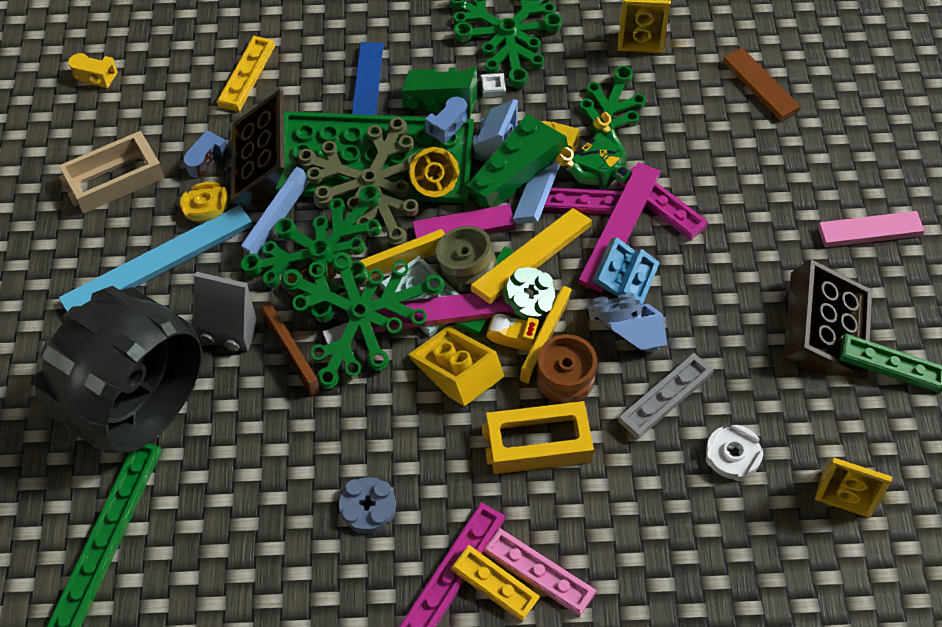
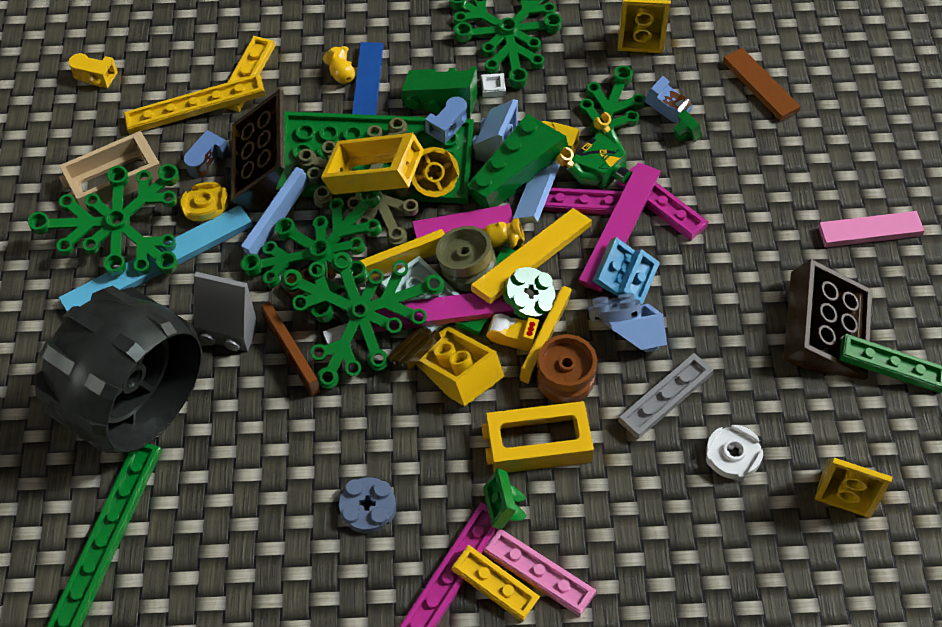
none -> green plant [28,164,179,276]
none -> yellow tile [124,73,266,135]
none -> yellow piece [321,132,424,194]
none -> yellow animal [323,46,355,84]
none -> dark brown tile [387,327,441,370]
none -> yellow animal [483,218,525,249]
none -> green tile [483,468,527,530]
none -> medium blue leg [644,76,693,123]
none -> green tile [673,110,702,142]

